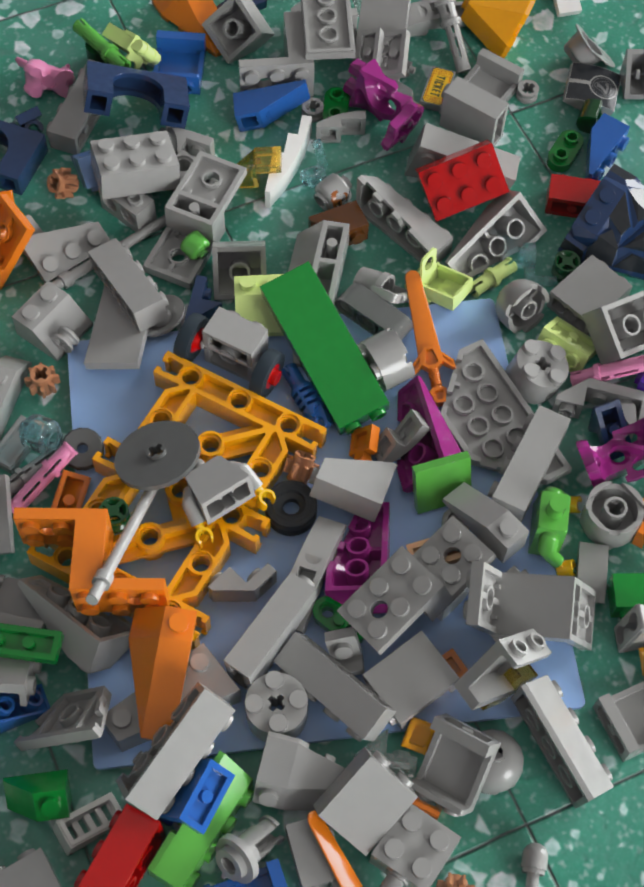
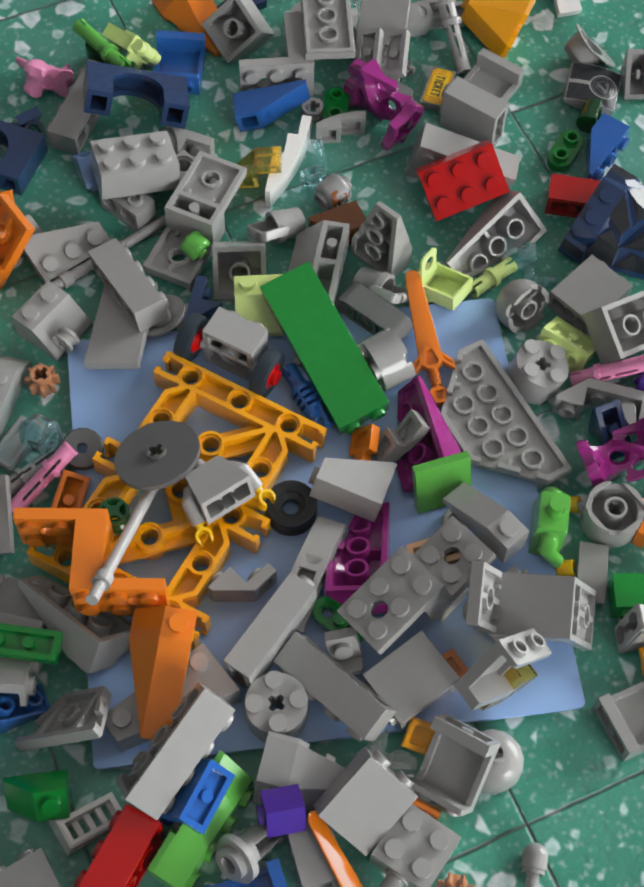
nougat gear [47,167,79,199] -> none
nougat gear [282,450,320,485] -> none
light grey wedge [356,175,453,263] -> none
light grey brick [488,405,571,522] -> none
light grey slope [511,675,614,809] -> none
light grey bush [516,80,539,104] -> none
dark green wheel [551,250,581,282] -> none
none -> light grey piece [247,207,306,244]
none -> dark purple brick [255,784,306,838]
none -> light grey wedge [351,201,412,277]

